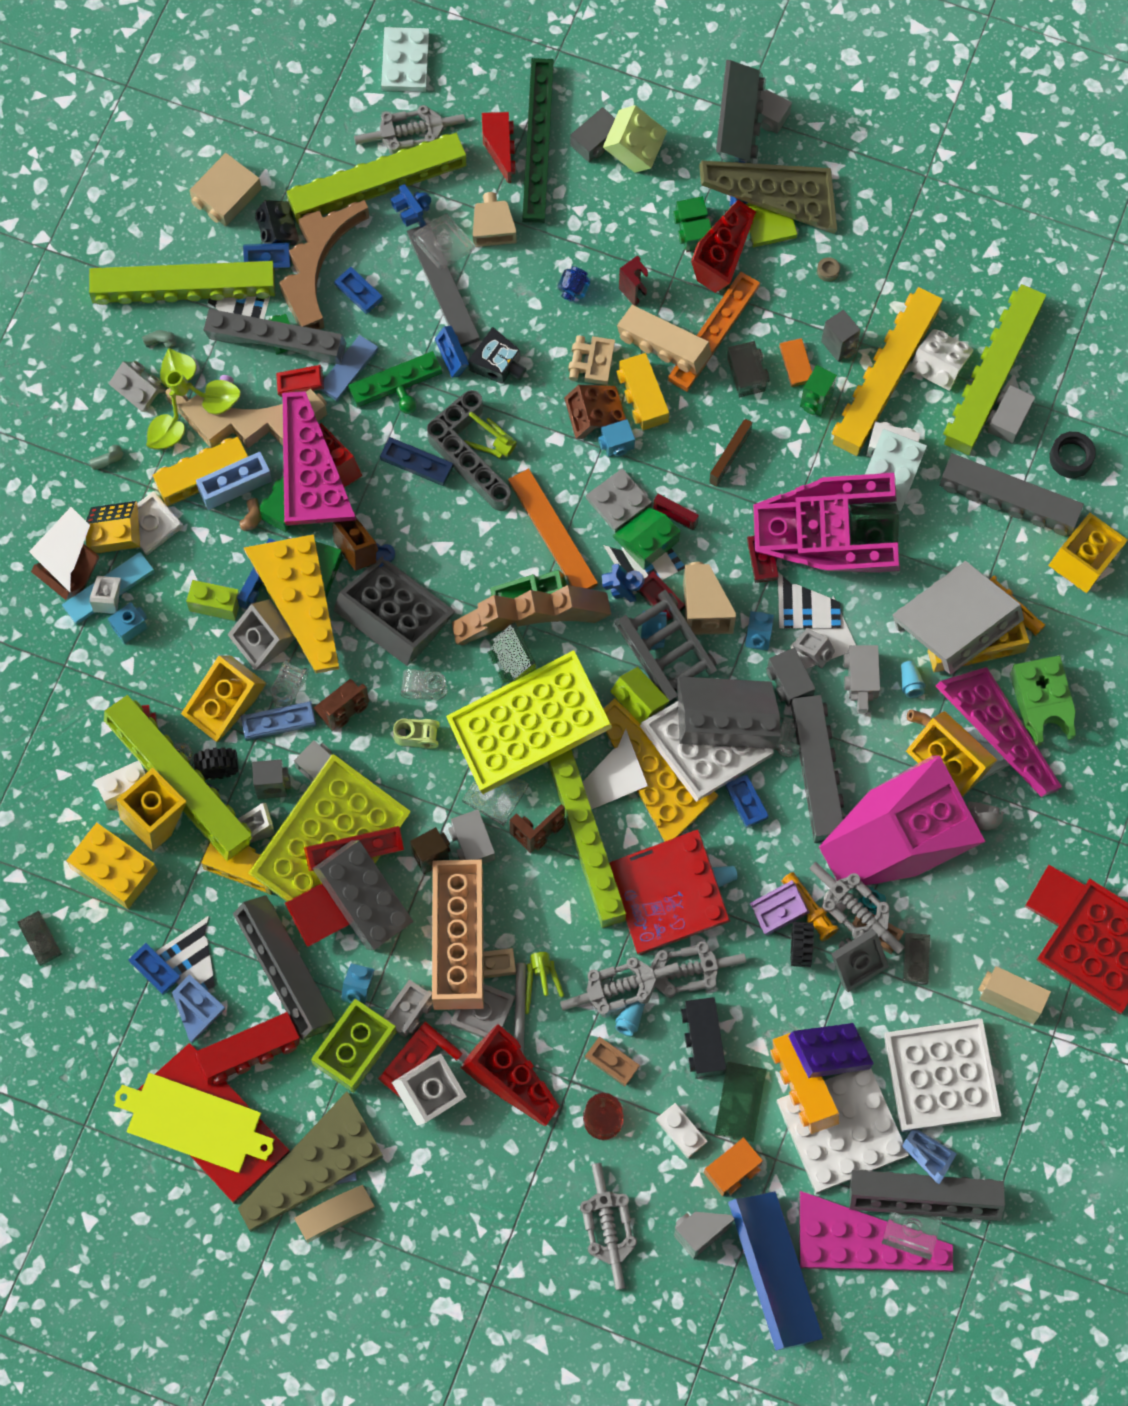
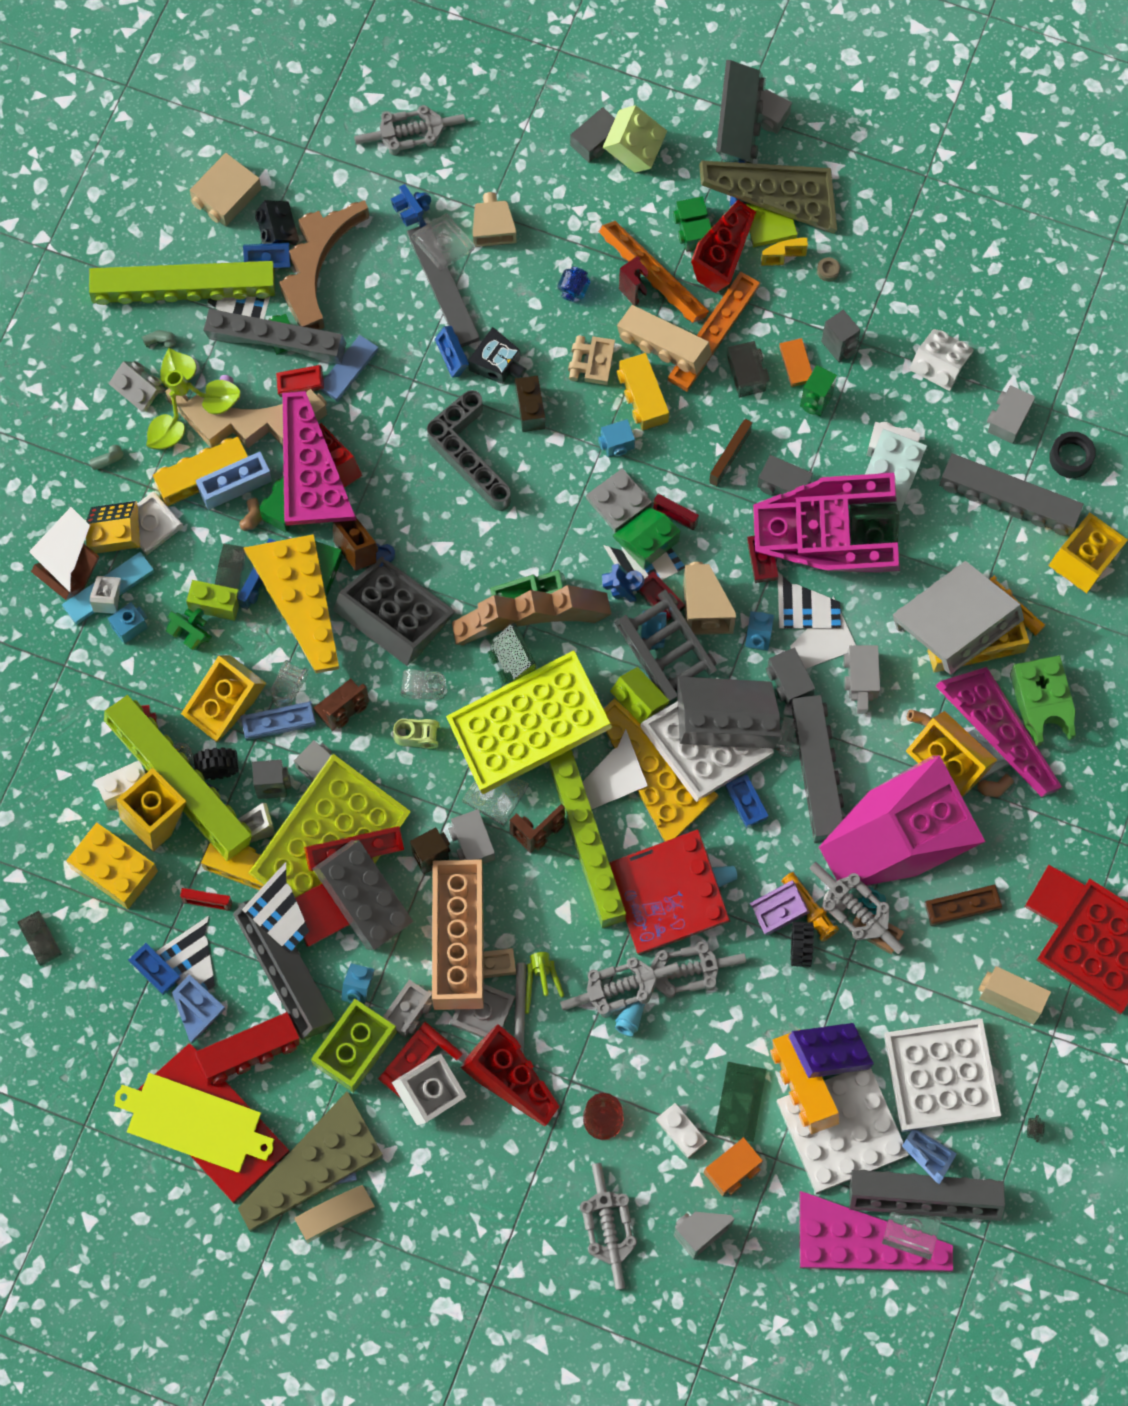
light grey slope [228,599,295,670] -> none
lime brick [286,133,467,224] -> none
blue plate [334,267,383,315] -> none
green plate [348,351,443,414] -> none
dark blue plate [380,437,453,487] -> none
light aqua plate [381,27,429,92] -> none
lime plant [464,412,517,459] -> none
red slope [482,112,515,183] -> none
orange tile [508,468,598,589] -> none
dark green plate [522,58,554,223] -> none
copper bracket [564,385,626,439] -> none
medium nougat plate [585,1036,640,1087] -> none
black brick [681,997,726,1079] -> none
blue arch [728,1191,823,1351] -> none
light grey bracket [793,628,835,668] -> none
yellow brick [831,287,943,456] -> none
dark grey tile [831,928,889,992] -> none
medium azure cone [901,661,926,698] -> none
clear smoke plate [903,933,930,985] -> none
lime brick [943,284,1046,455] -> none
light grey hair [967,802,1004,831] -> none
none -> green hips [166,608,212,650]
none -> red tile [180,888,232,911]
none -> clear smoke slope [215,543,246,590]
none -> sticker [242,862,309,953]
none -> dark brown brick [515,375,545,432]
none -> orange plate [599,221,709,323]
none -> dark grey brick [757,455,813,496]
none -> yellow slope [761,238,808,266]
none -> reddish brown tile [924,884,1002,926]
none -> medium nougat arm [977,774,1014,797]
none -> clear smoke plate [1027,1115,1045,1142]

